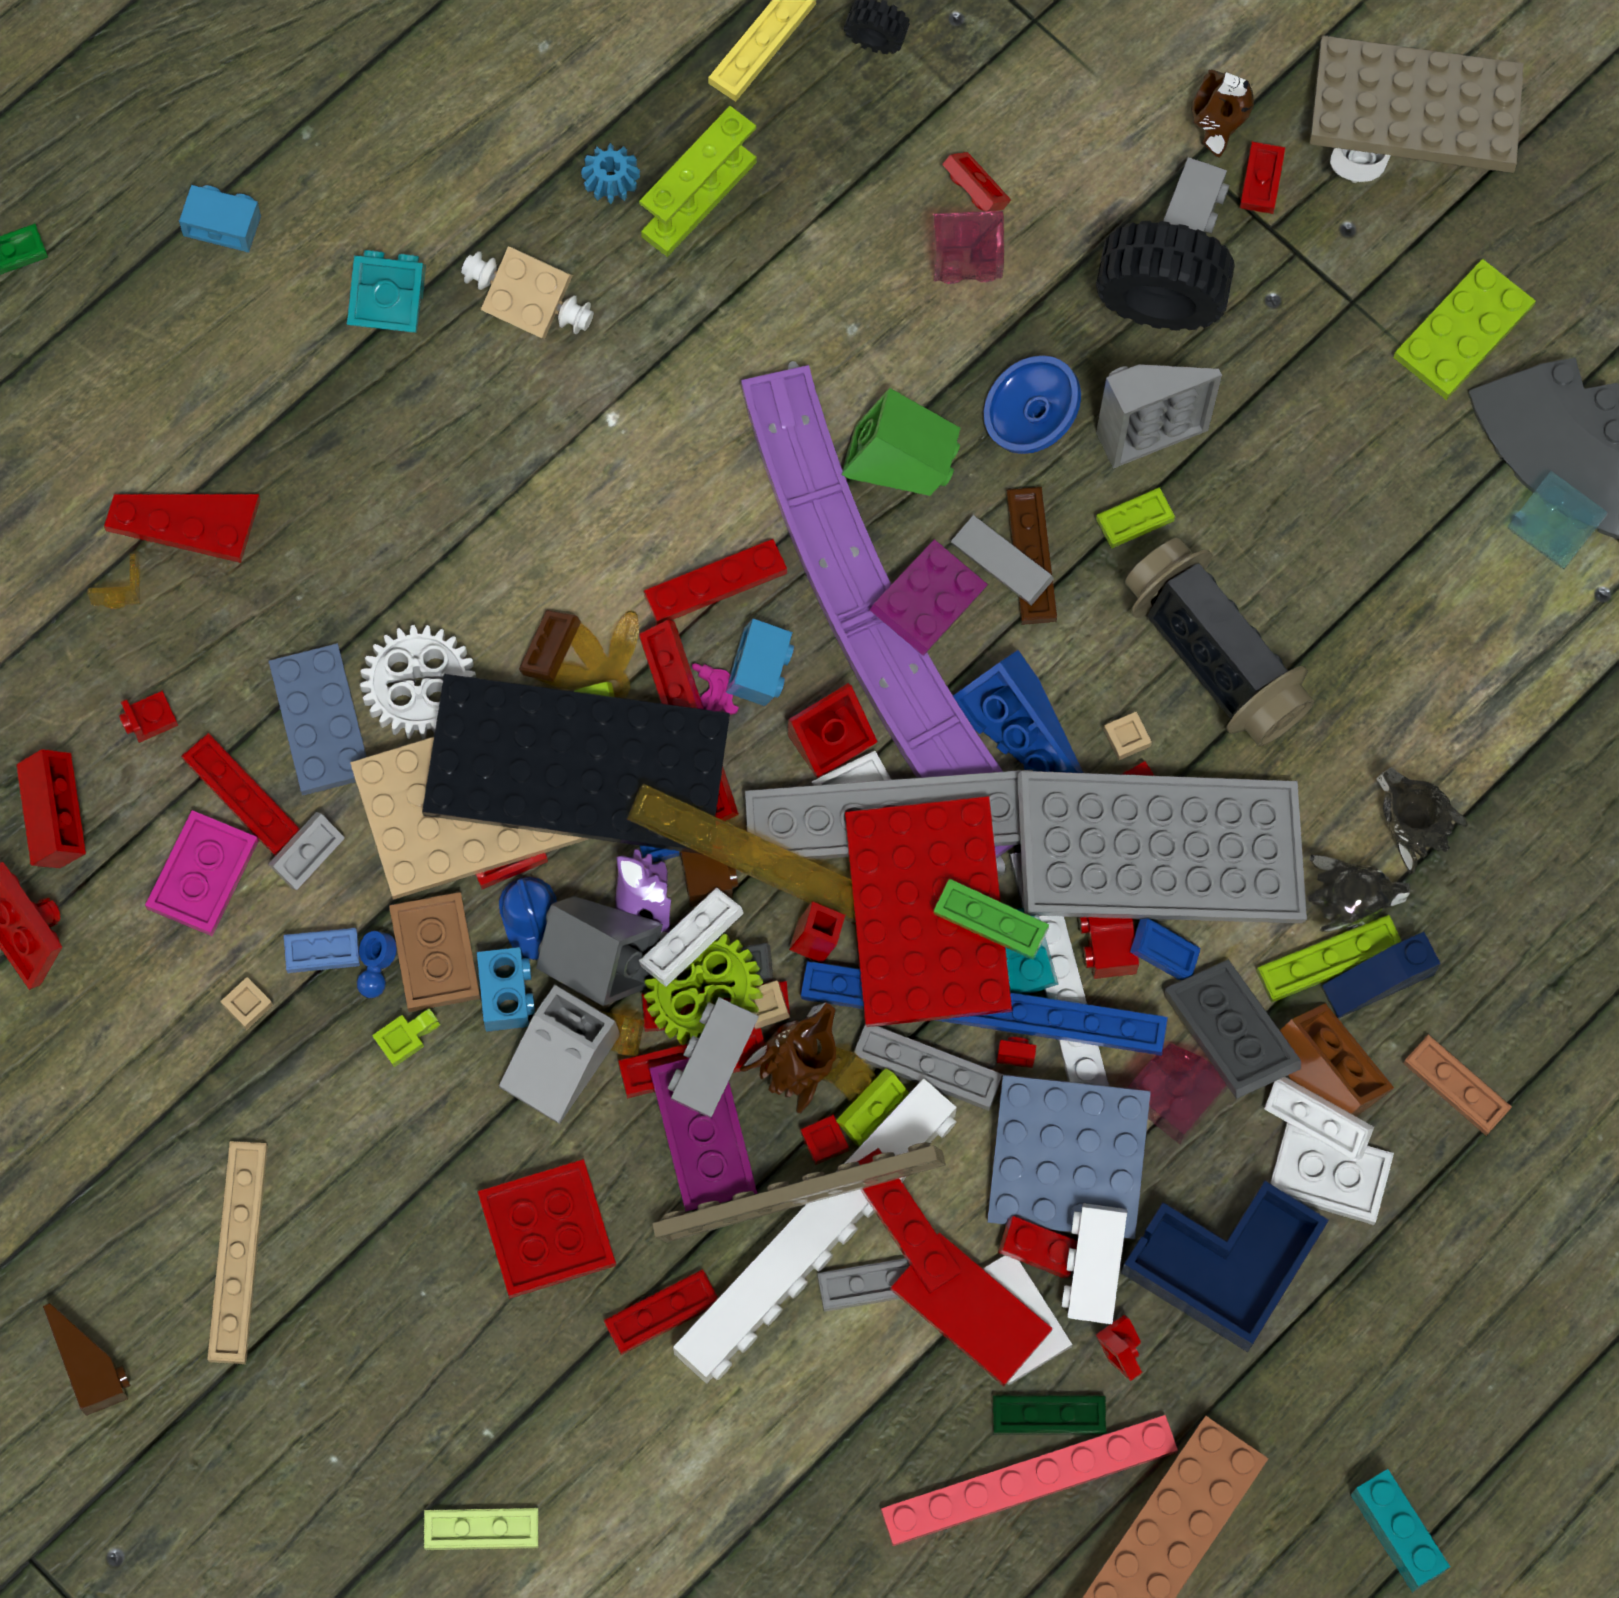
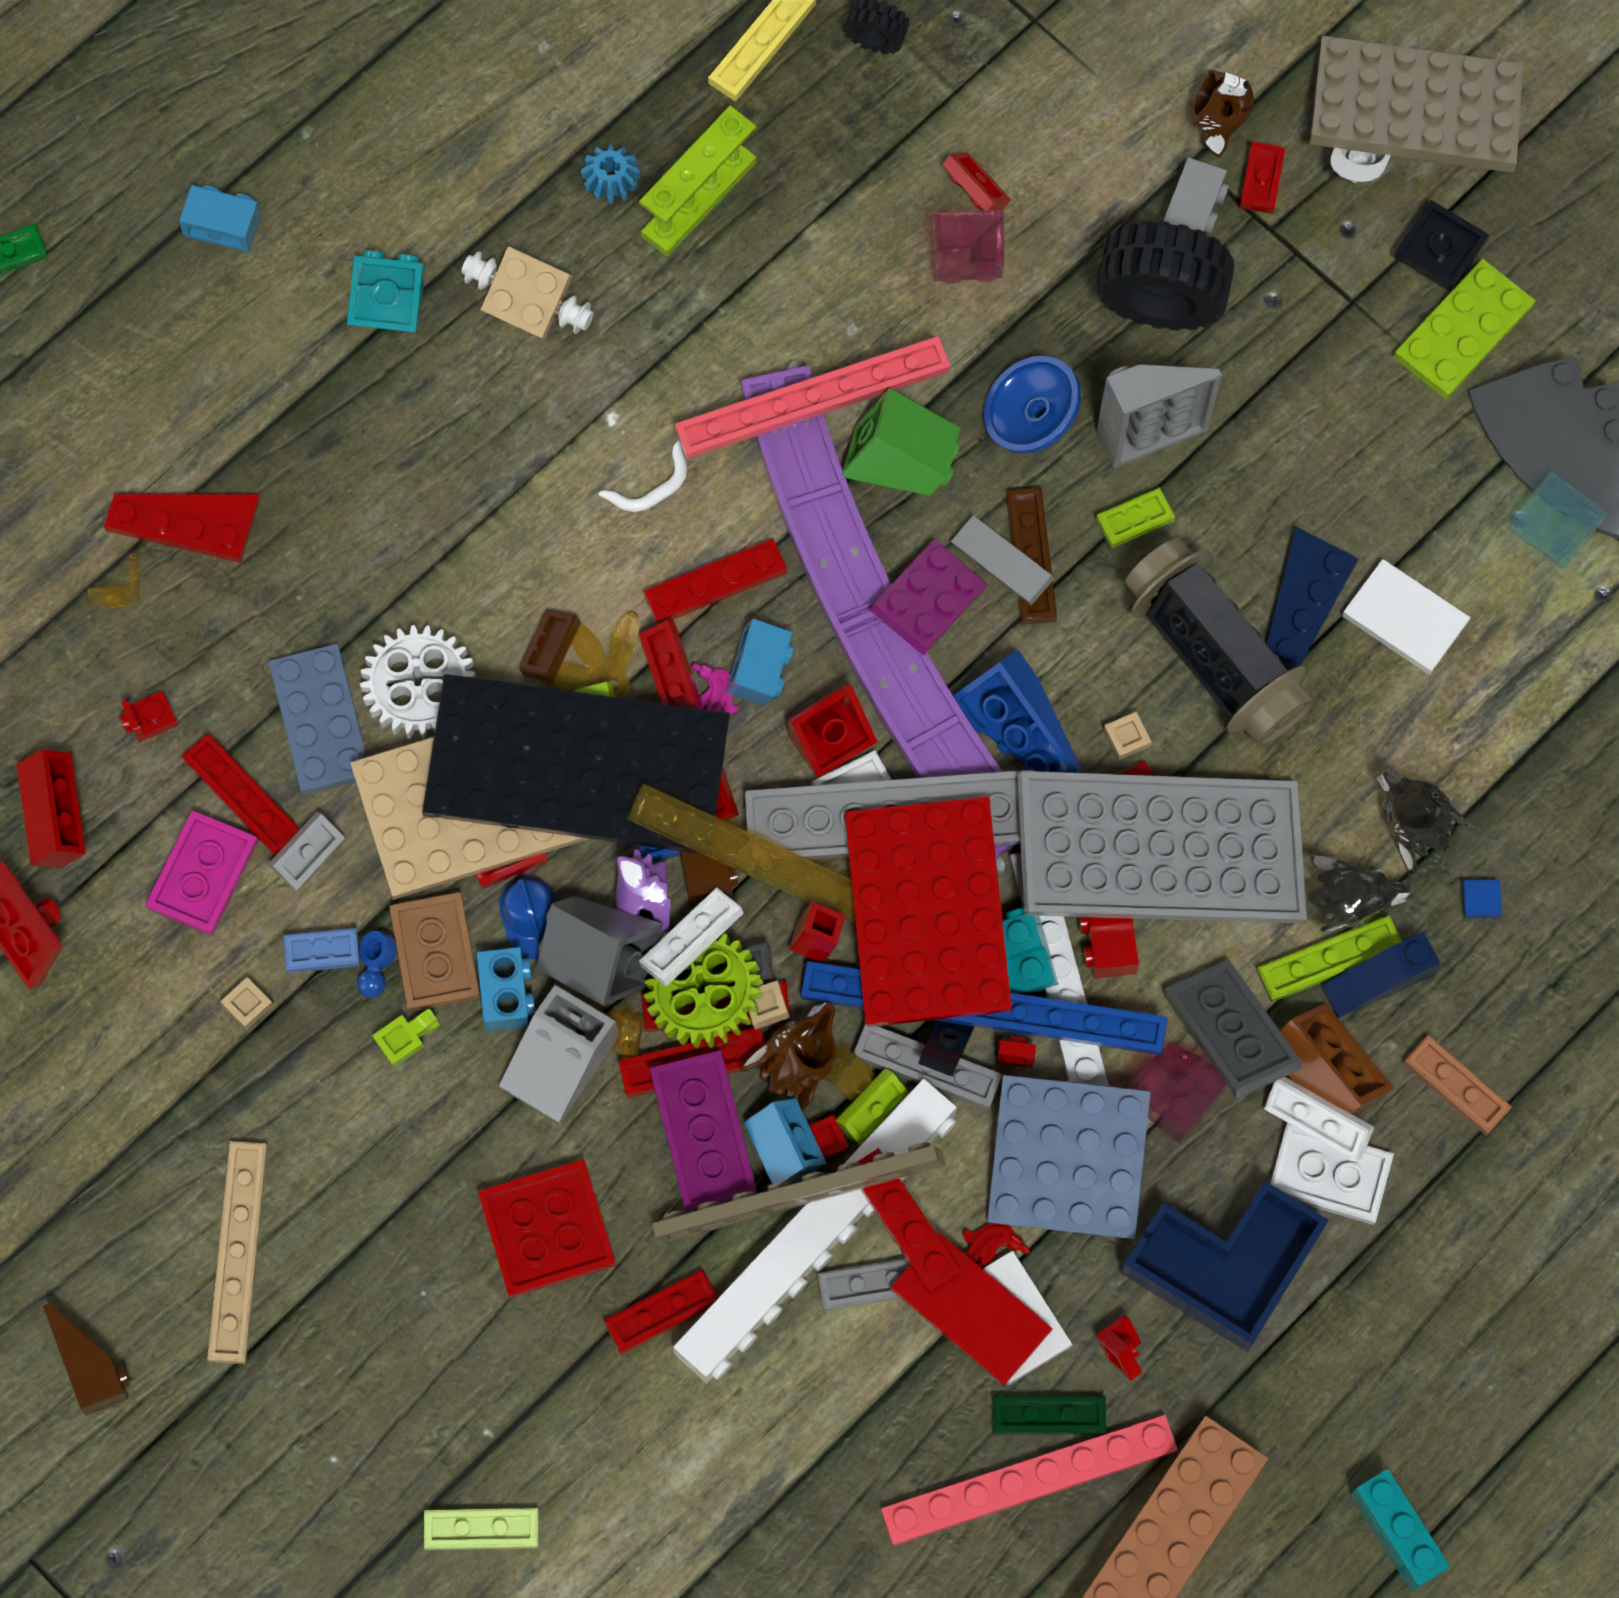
light grey brick [667,997,759,1118] -> none
bright green plate [933,879,1049,960] -> none
red plate [998,1216,1078,1279] -> none
white brick [1062,1203,1128,1324] -> none
blue tile [1130,918,1201,981] -> none
none -> white animal [598,441,687,512]
none -> coral plate [675,336,951,459]
none -> dark azure brick [744,1098,827,1185]
none -> black plate [918,1021,974,1077]
none -> red piece [963,1223,1030,1269]
none -> dark blue wing [1266,527,1359,671]
none -> white tile [1342,559,1471,675]
none -> black plate [1394,200,1490,292]
none -> blue tile [1462,880,1502,918]

